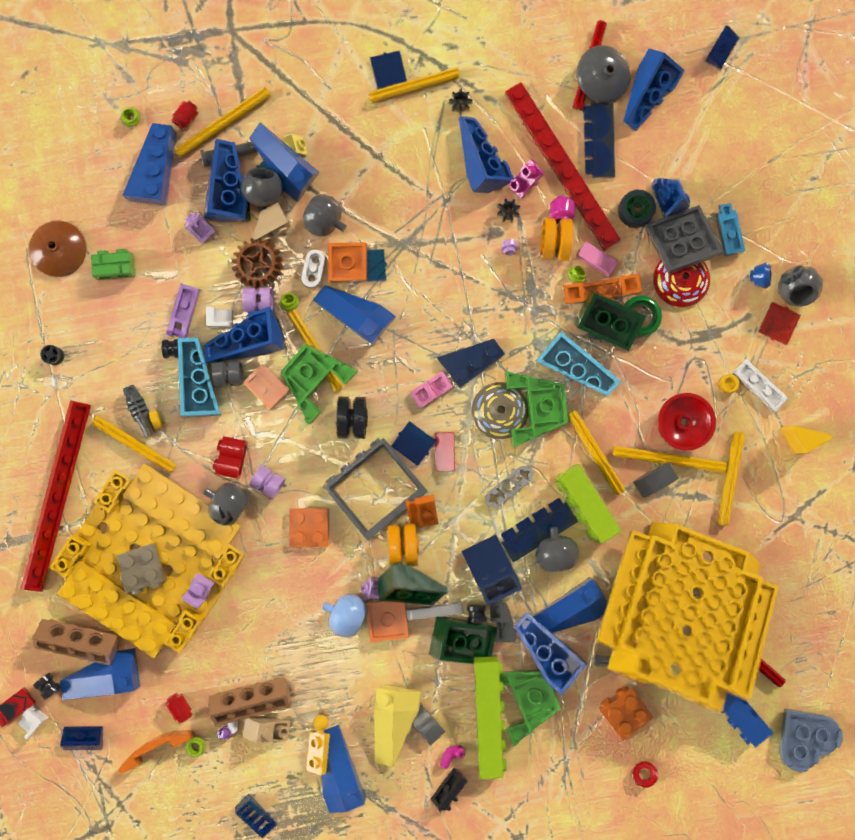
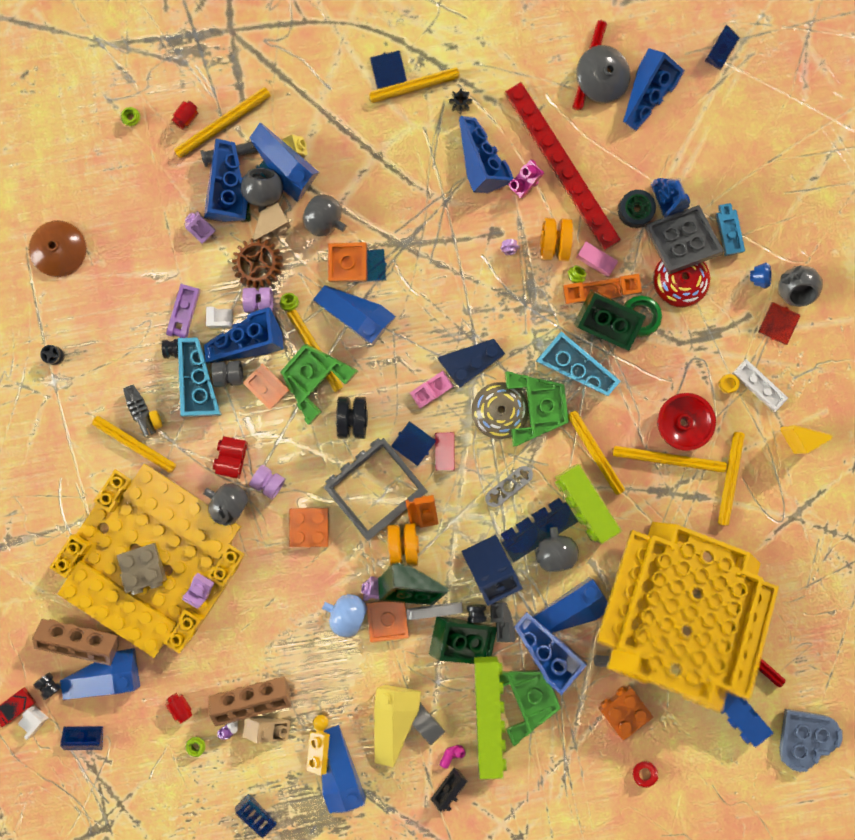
red plate [21,400,91,592] -> none
bright green brick [91,249,136,280] -> none
orange slope [118,730,195,775] -> none
blue wedge [123,123,176,206] -> none
white plate [302,250,325,288] -> none
black gear [497,198,520,223] -> none
dark pink head [550,195,575,225] -> none
clear blue windscreen [583,103,615,178] -> none
dark grey slope [633,462,679,498] -> none

